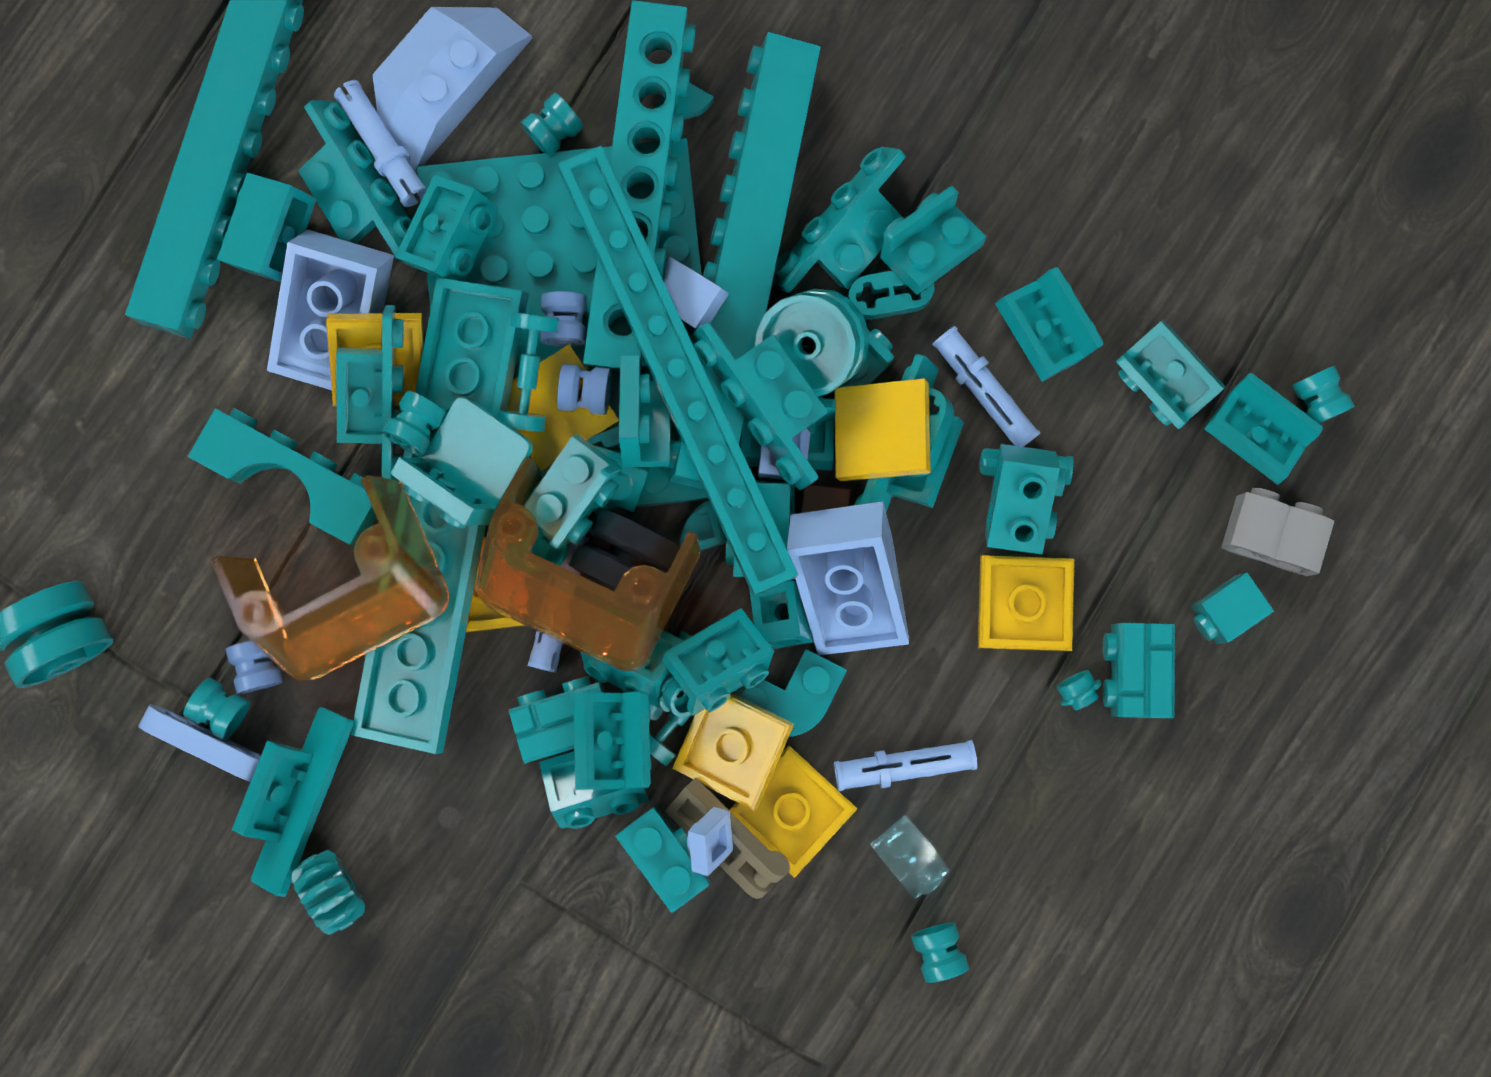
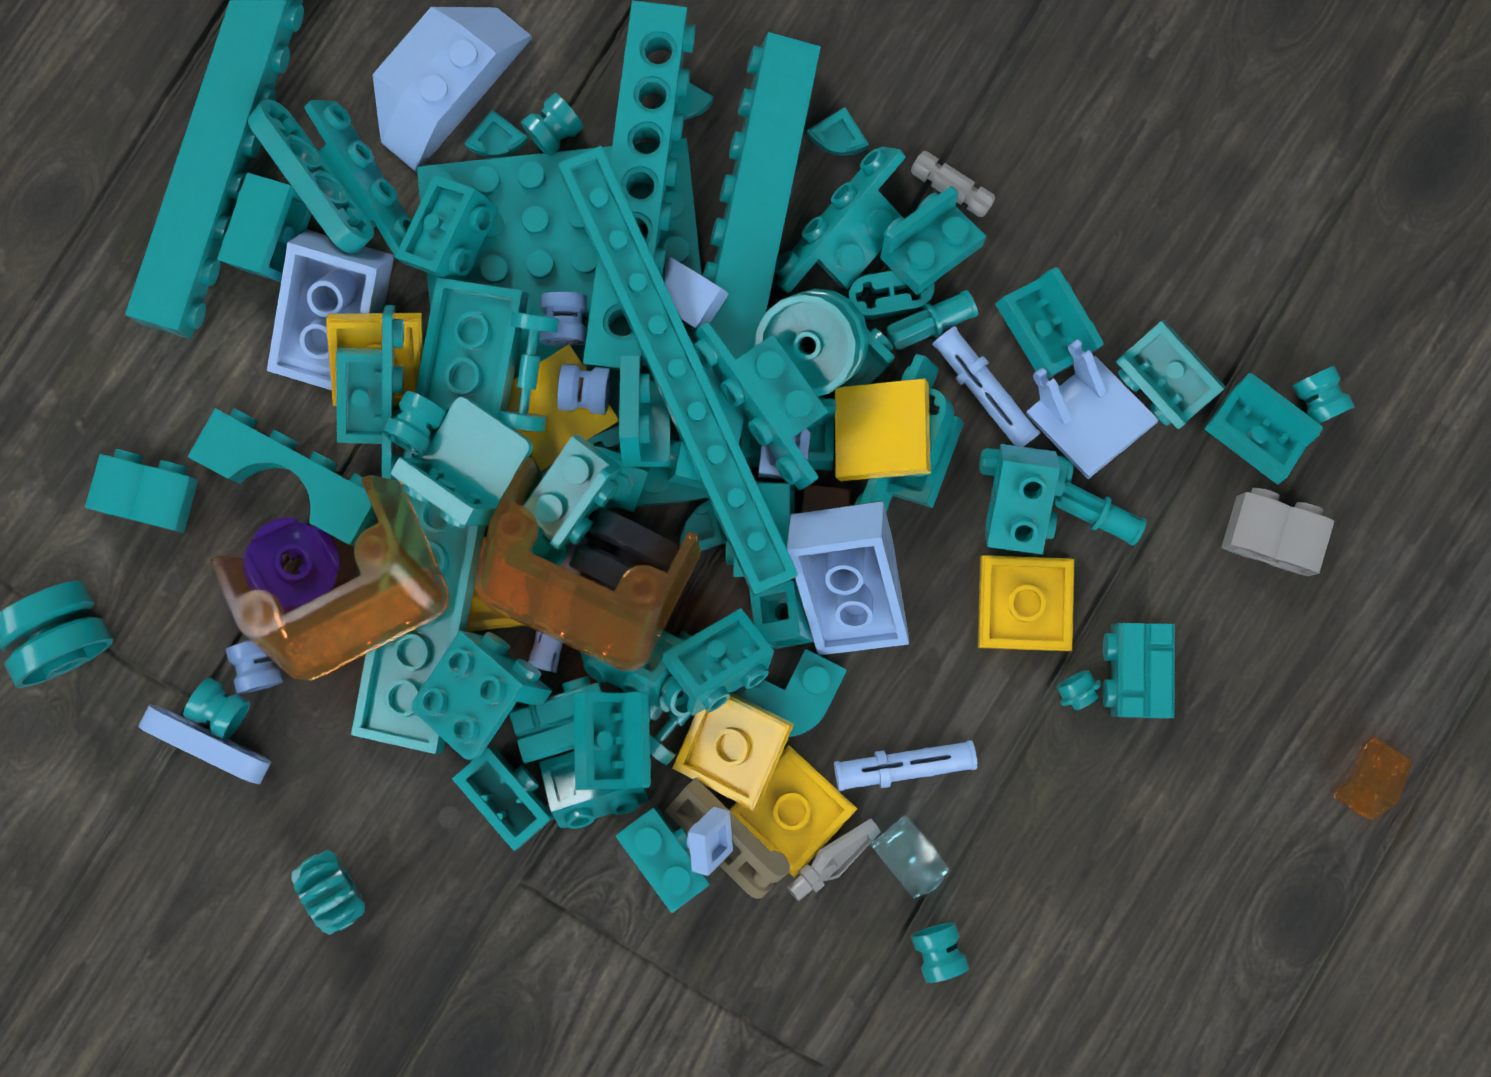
teal bracket [232,707,354,897] -> none
light blue pin [334,80,427,207] -> none
teal brick [1190,573,1274,644] -> none
none -> teal brick [85,449,198,533]
none -> dark purple plate [242,517,340,612]
none -> teal beam [248,99,374,254]
none -> teal bracket [412,630,552,760]
none -> teal brick [452,746,554,851]
none -> teal tile [464,109,529,158]
none -> light grey piece [787,819,880,902]
none -> teal tile [806,107,869,156]
none -> teal axle [887,290,978,350]
none -> light grey axle [911,151,995,217]
none -> light blue plate [1026,340,1158,479]
none -> teal axle [1054,482,1147,546]
none -> clear orange bracket [1334,736,1413,820]

